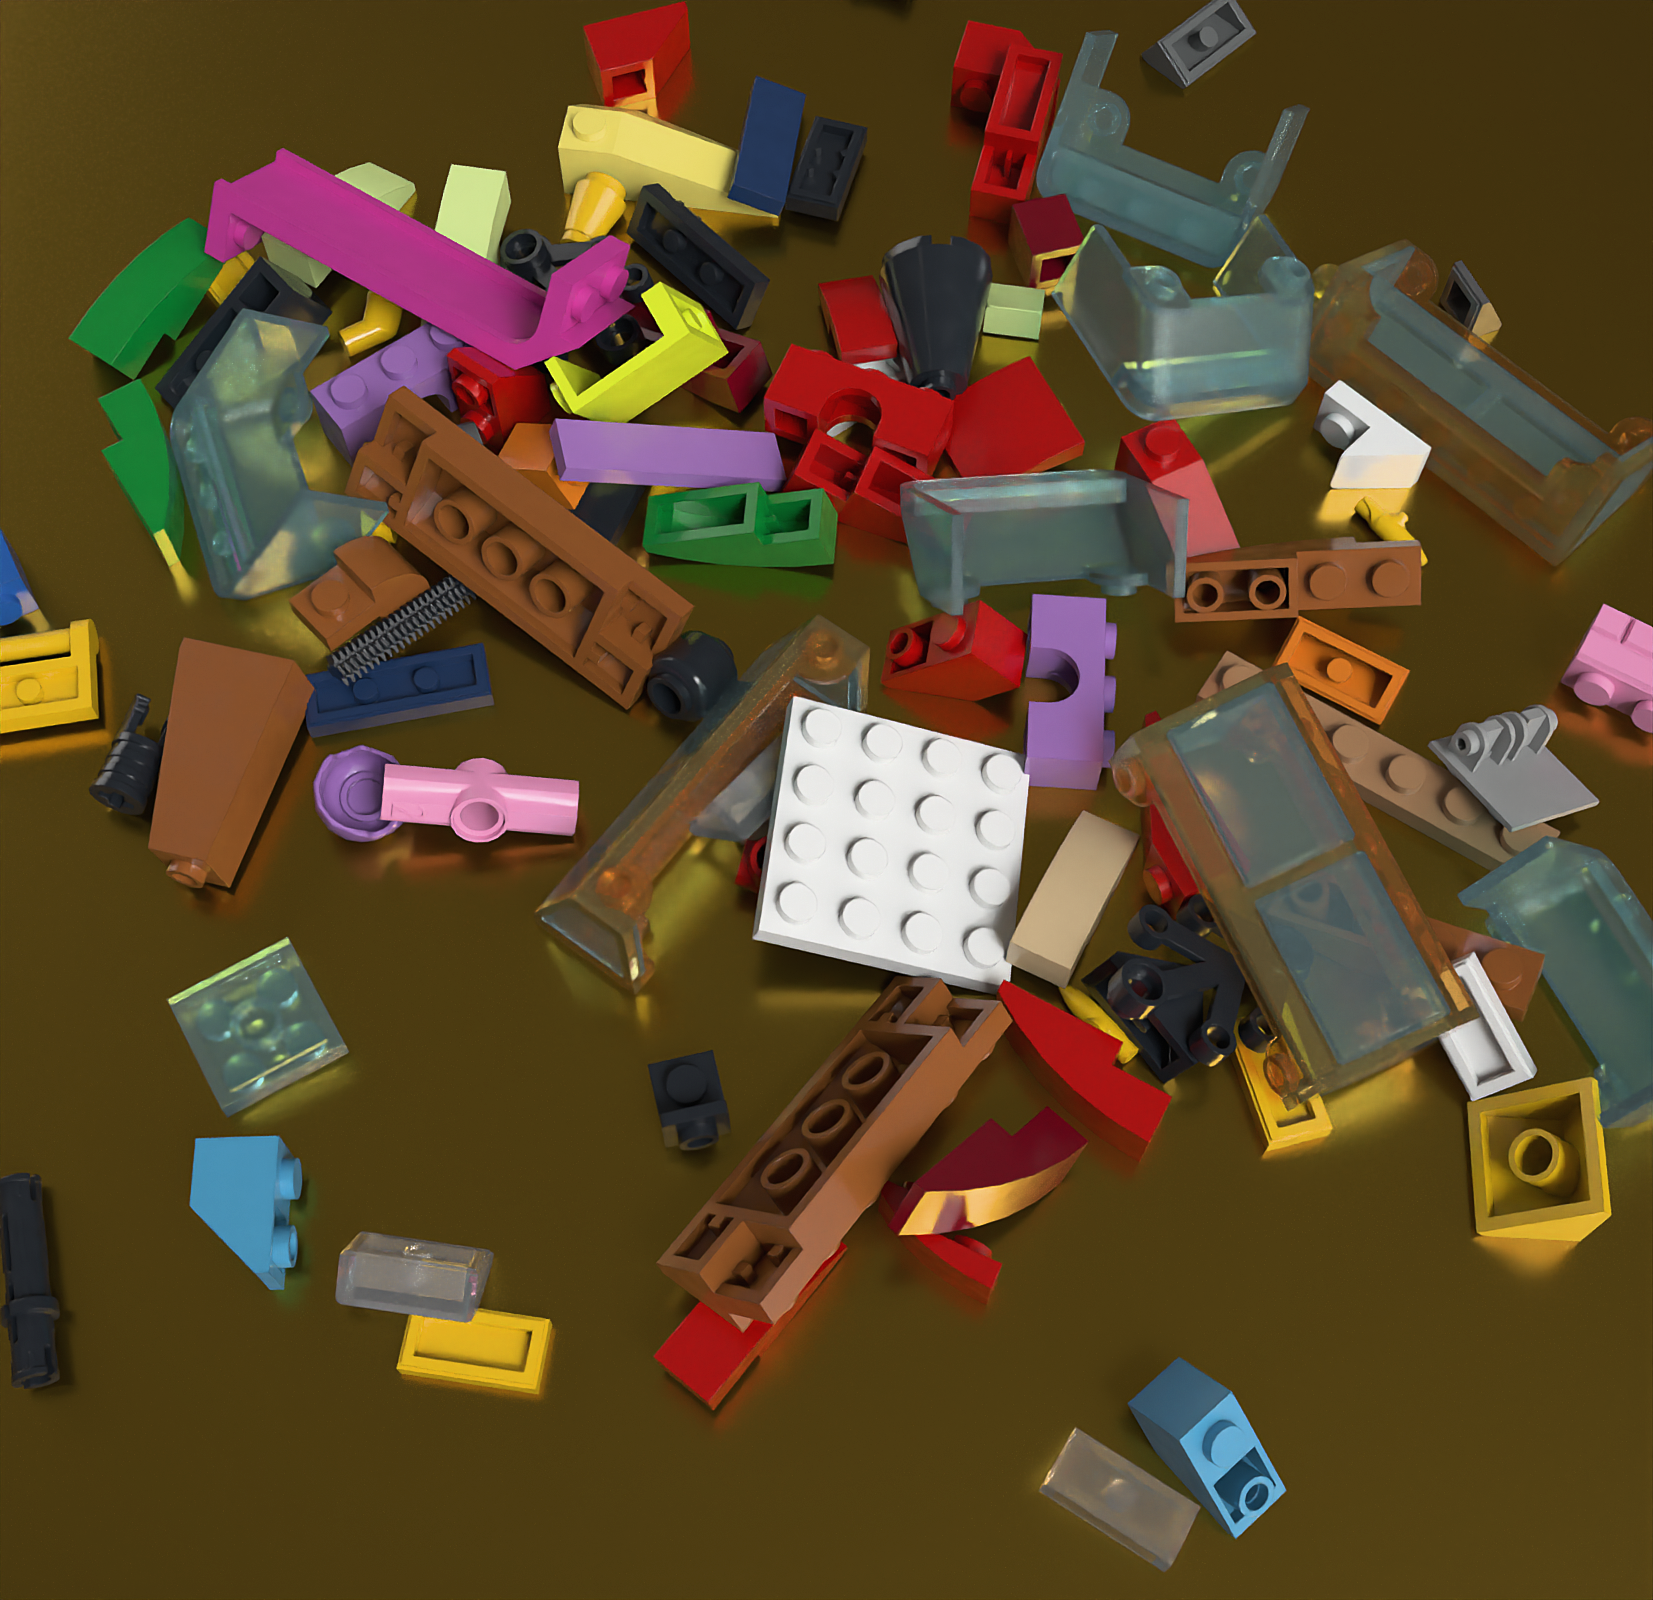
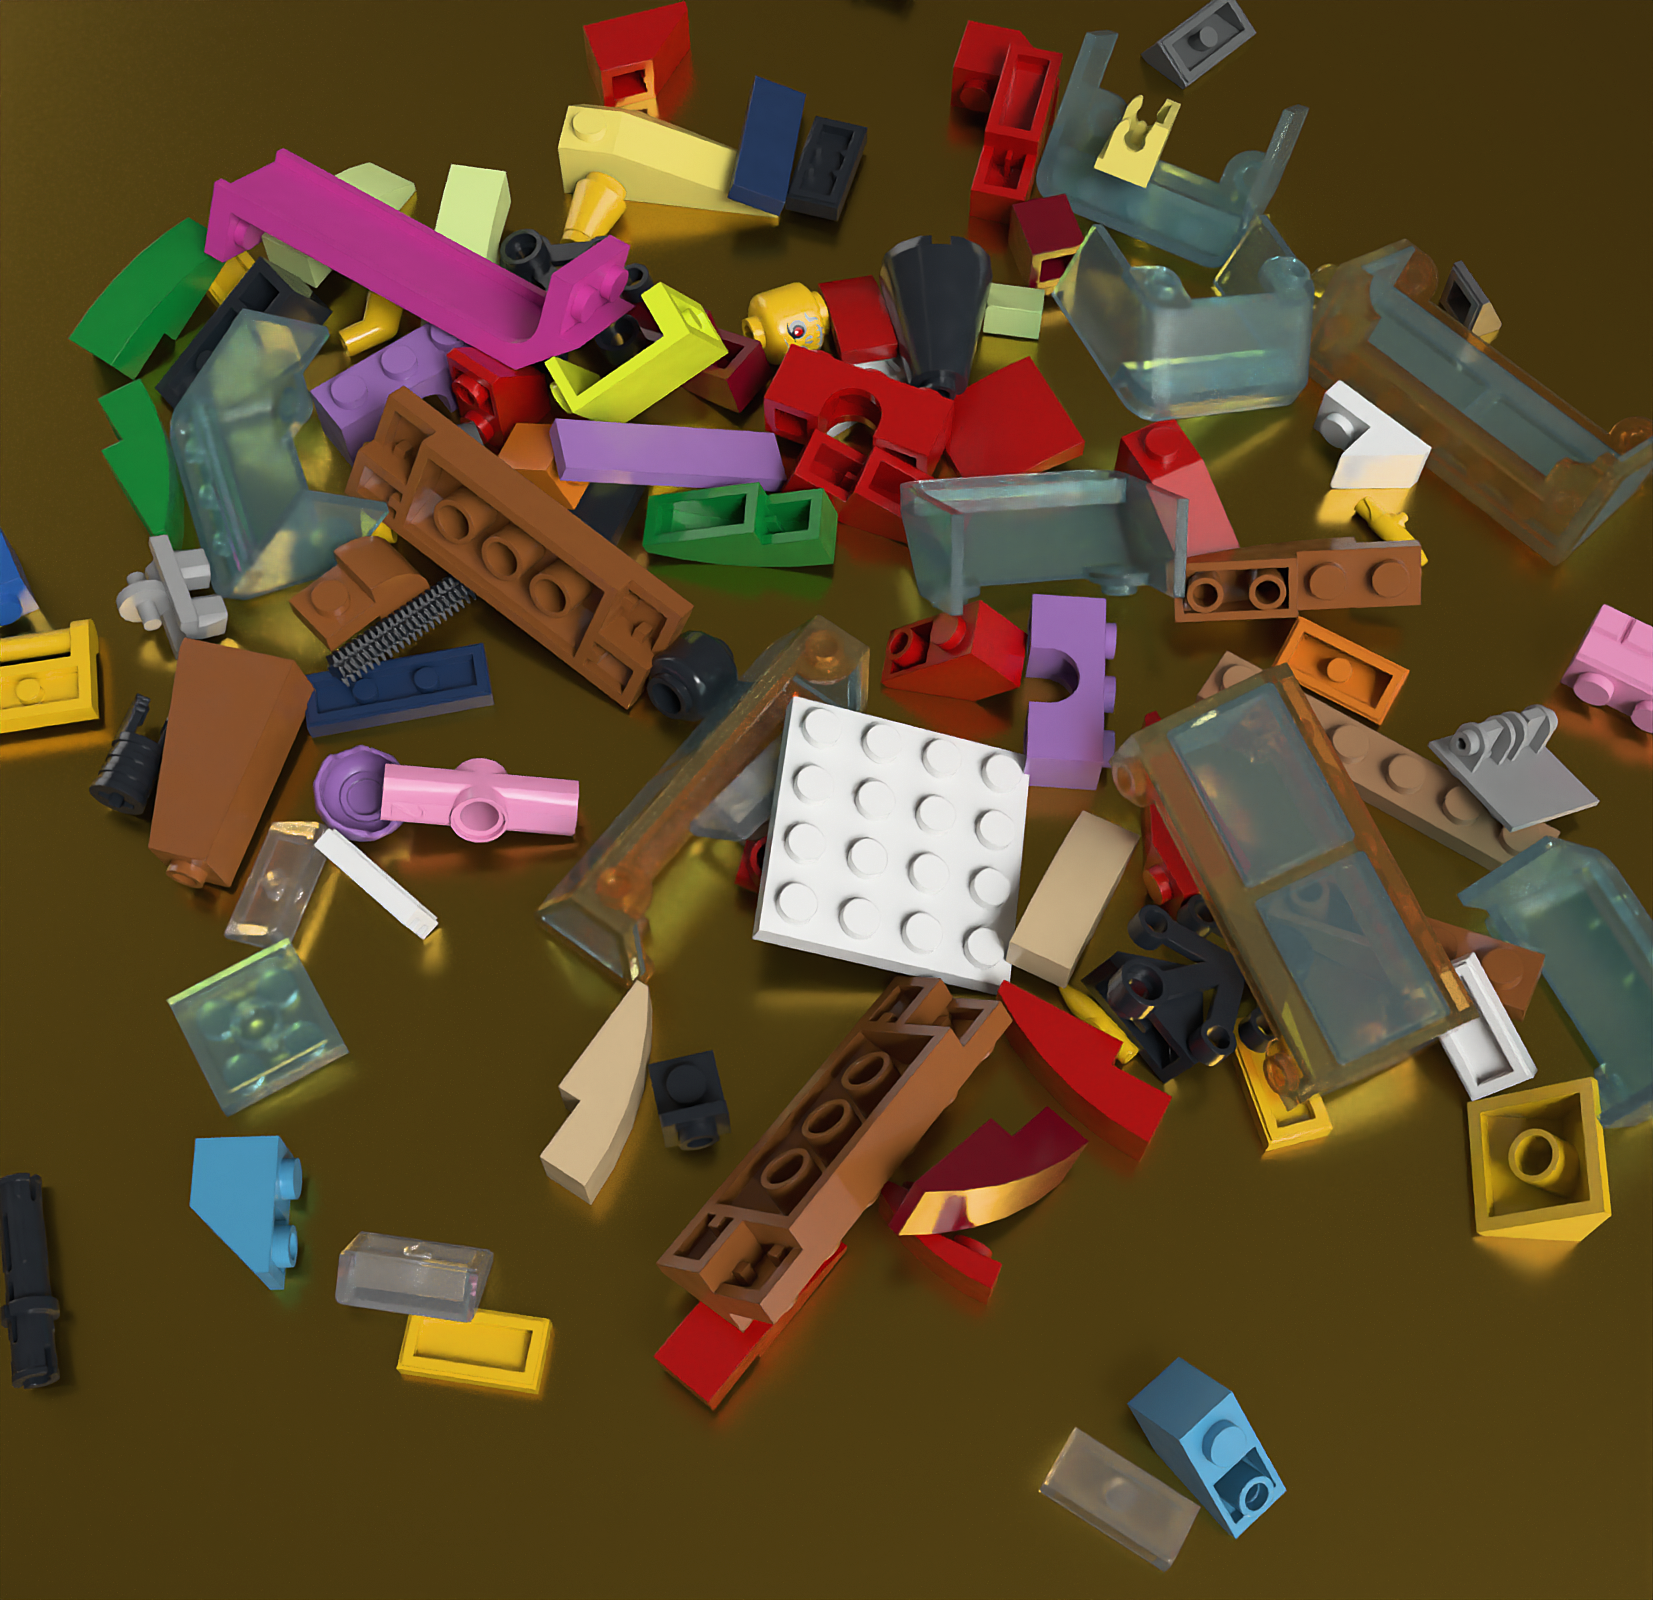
black hinge [626,183,770,330] -> none
none -> light grey hips [116,535,228,659]
none -> clear slope [224,822,328,954]
none -> white tile [314,828,438,940]
none -> tan slope [540,980,652,1205]
none -> yellow head [742,282,830,365]
none -> light yellow hinge [1094,95,1181,188]

